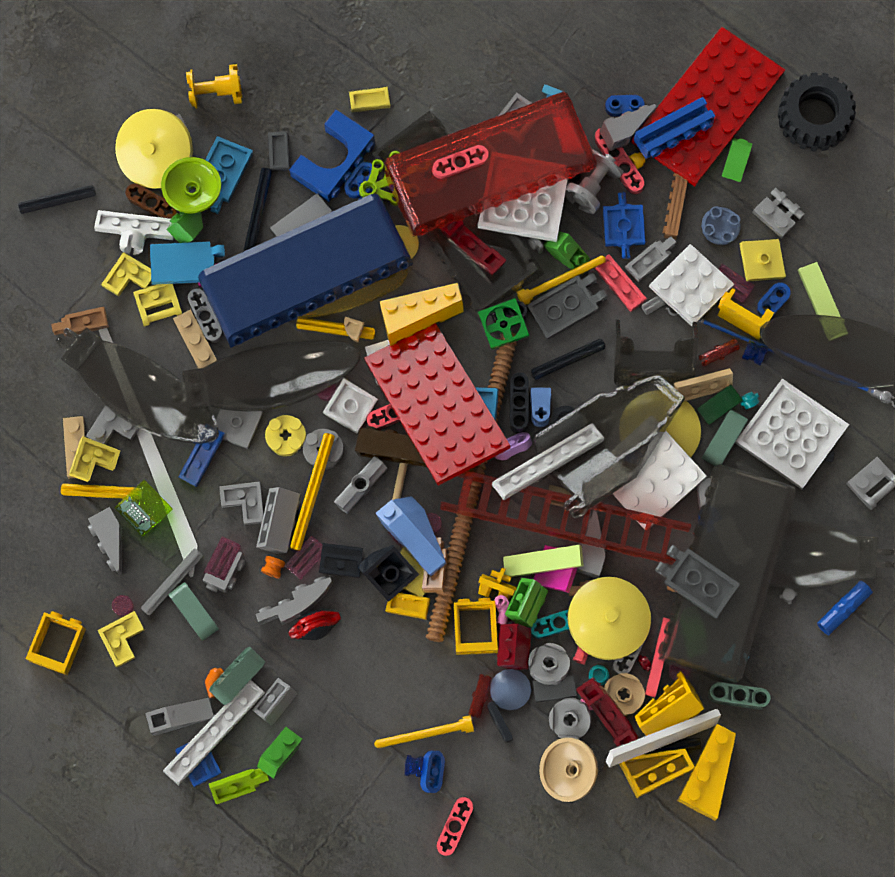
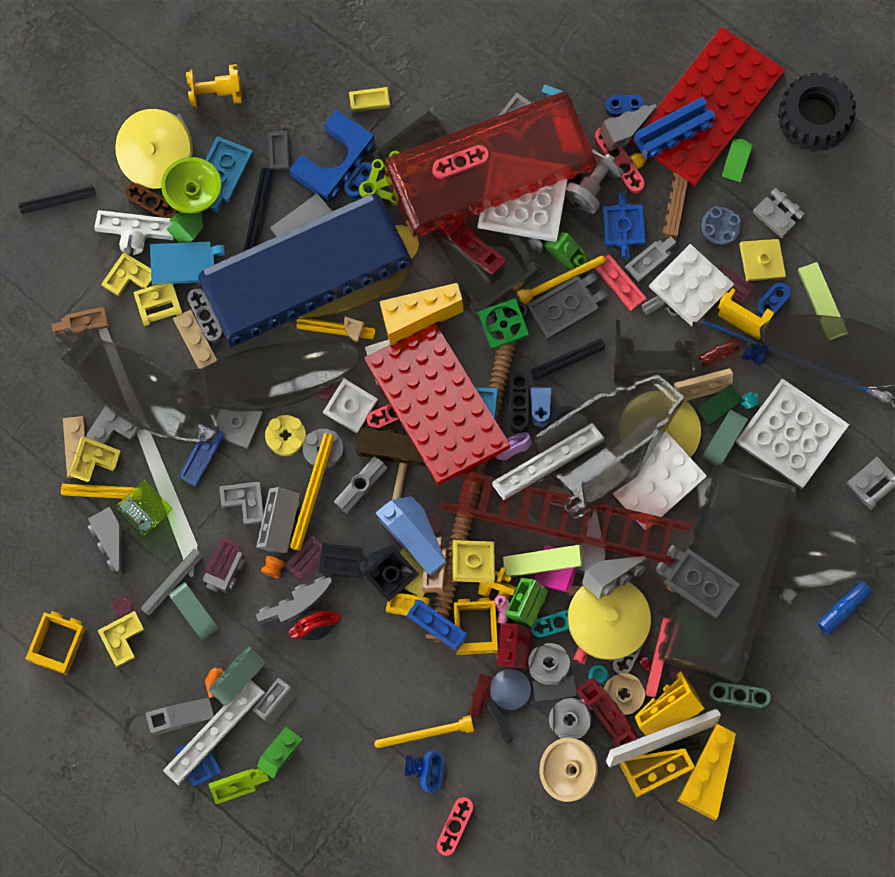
none -> blue tile [406,599,469,652]
none -> light yellow plate [452,540,495,583]
none -> light grey slope [582,556,647,599]

